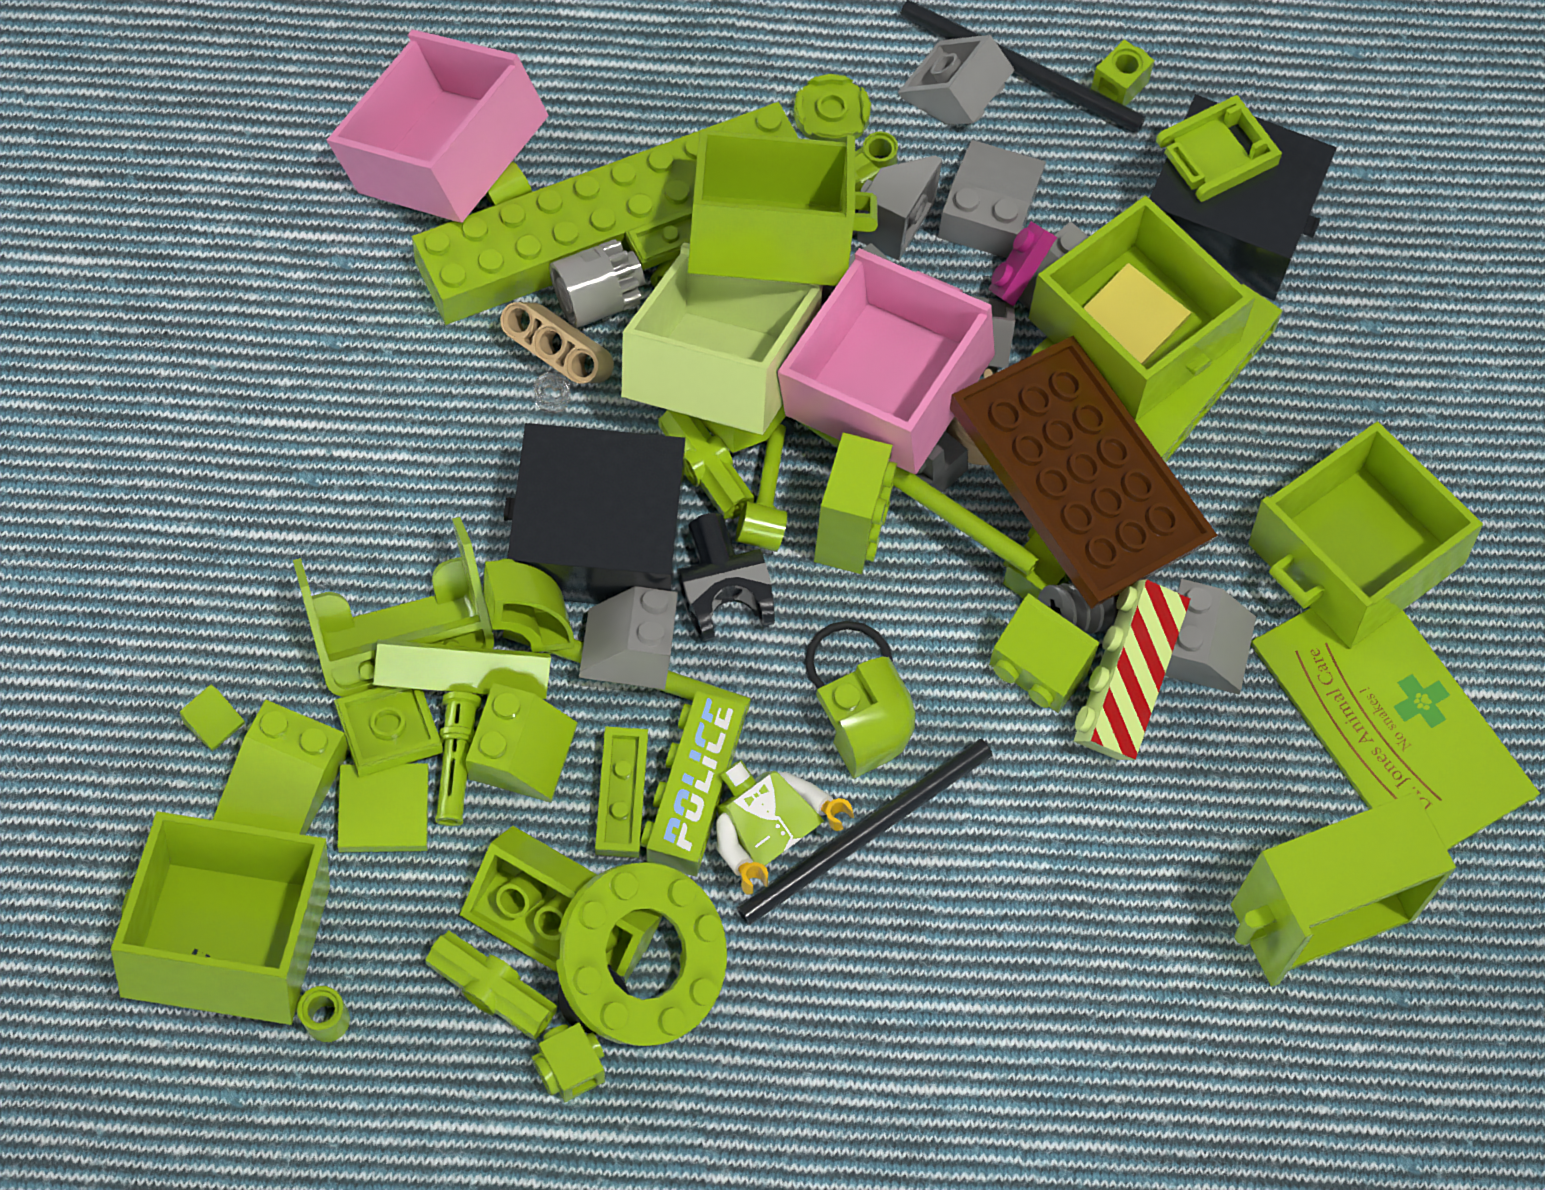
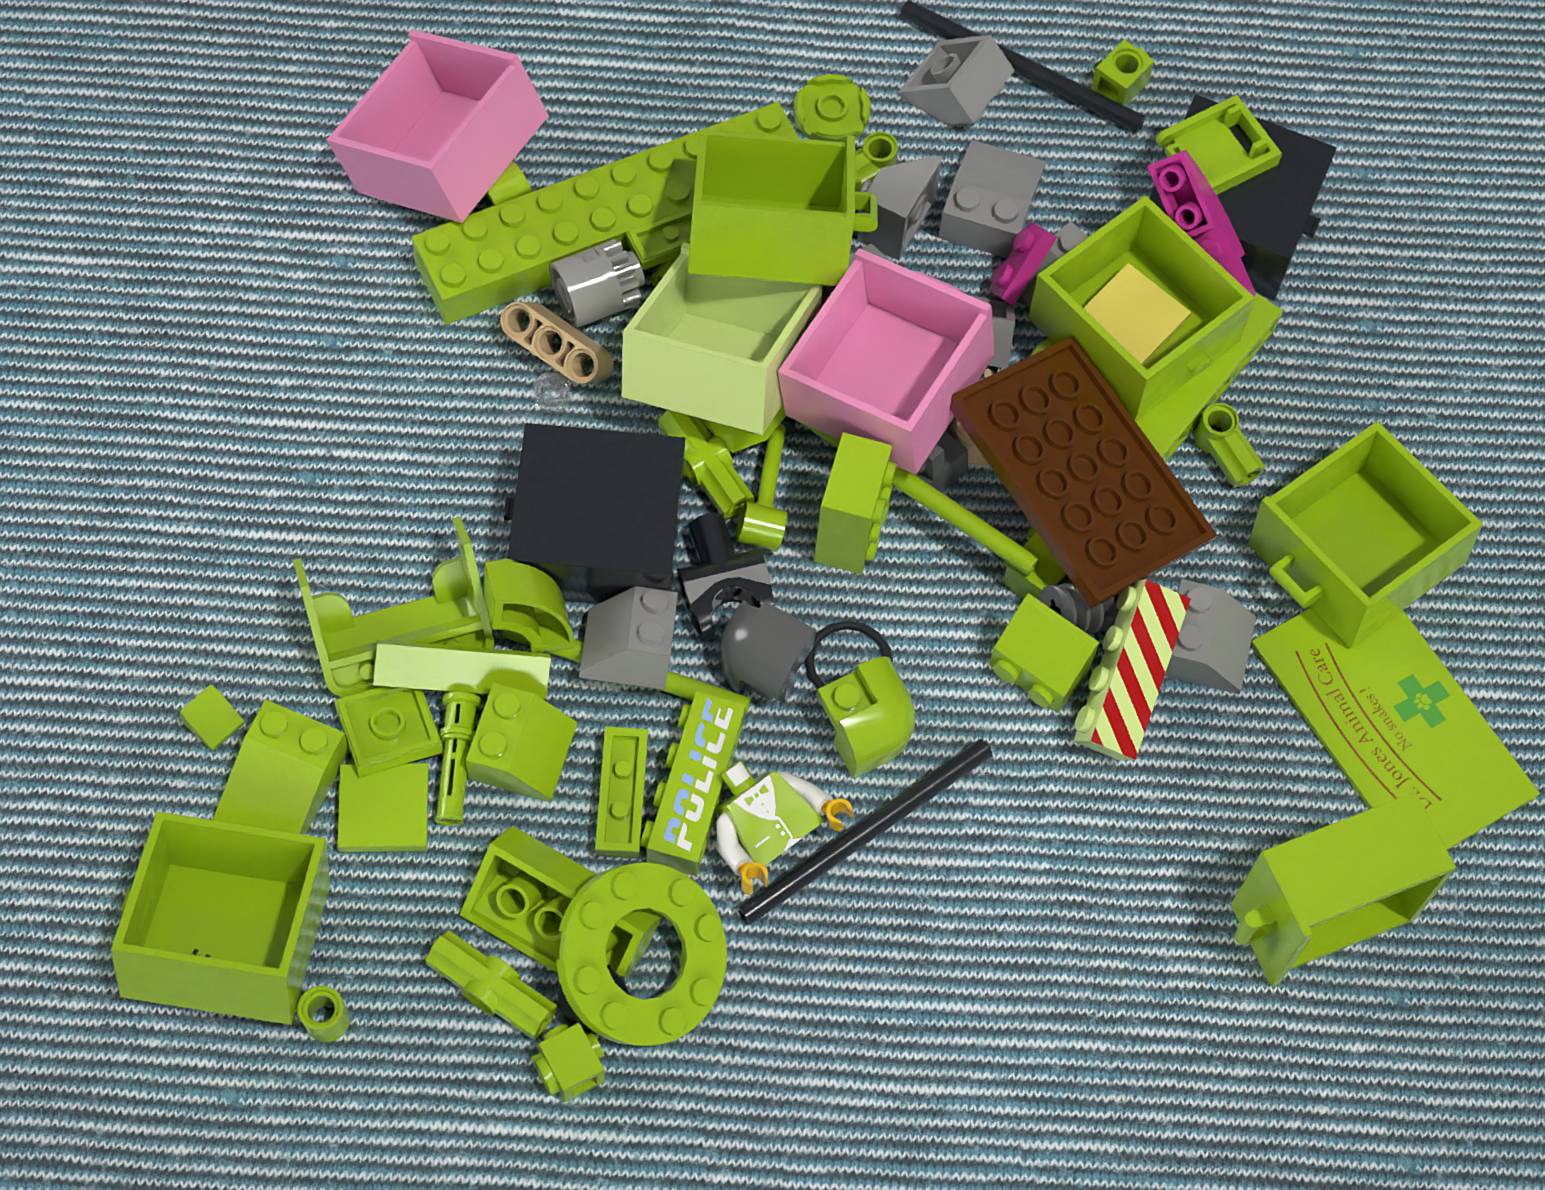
none -> dark grey brick [720,600,816,704]
none -> dark pink slope [1147,150,1256,297]
none -> lime piece [1194,403,1266,488]

